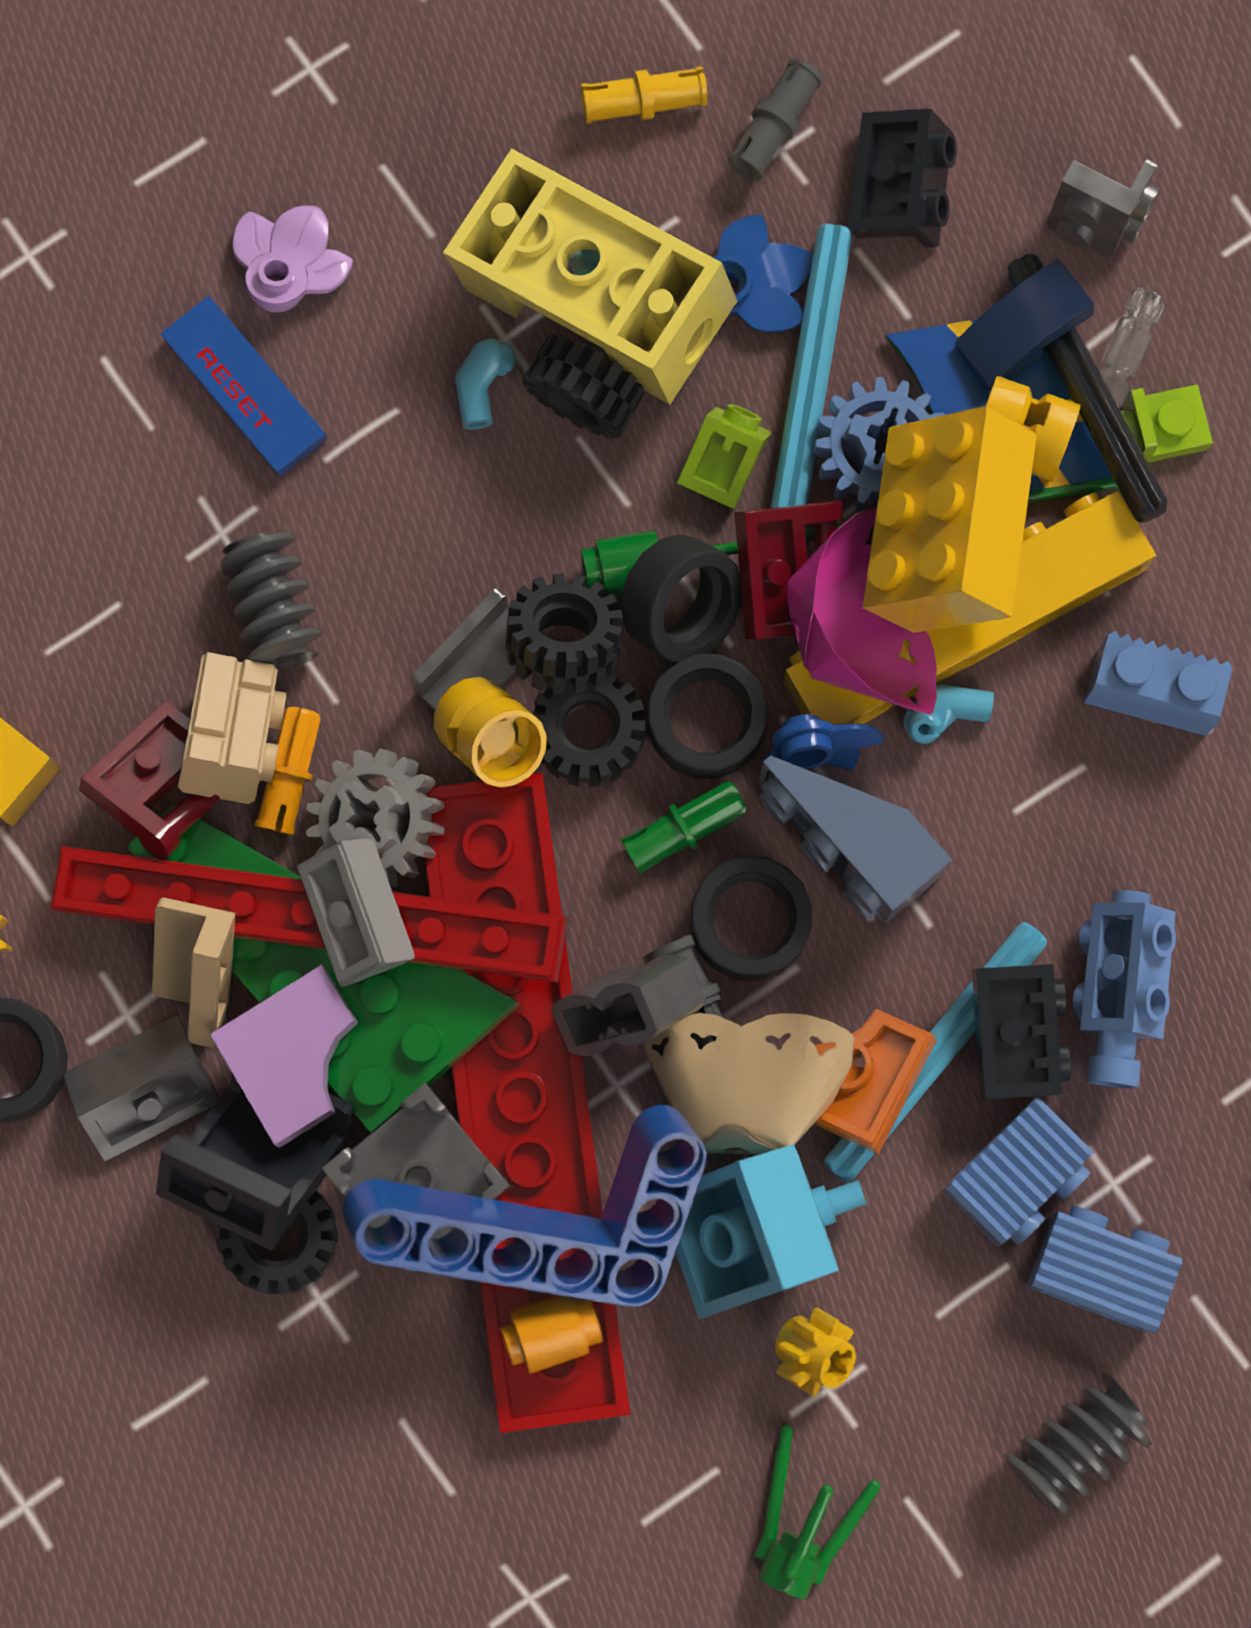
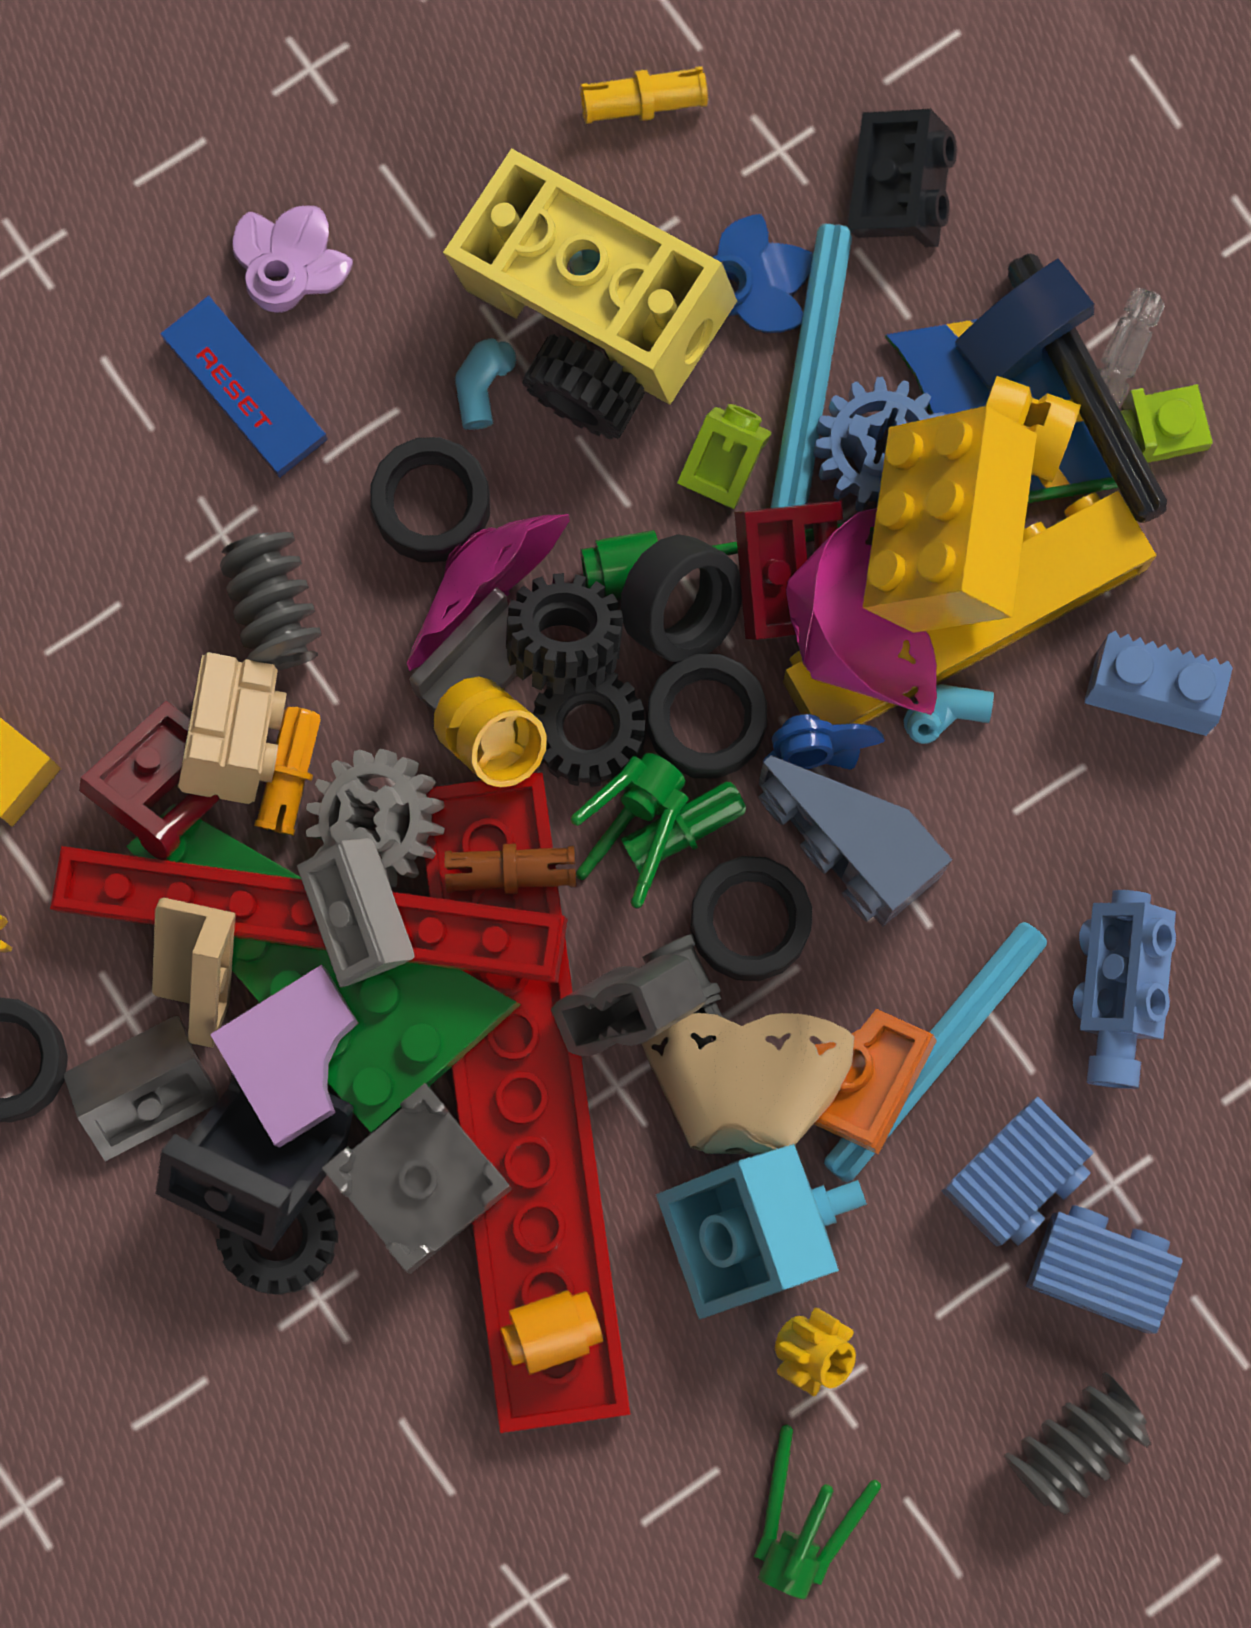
blue beam [342,1105,706,1306] -> none
dark grey pin [727,58,823,181] -> none
black bracket [972,964,1071,1099] -> none
flat silver bracket [1046,158,1160,258] -> none
none -> black tyre [370,437,490,562]
none -> dark pink piece [407,514,570,671]
none -> dark orange pin [445,844,576,895]
none -> green plant [570,753,689,909]

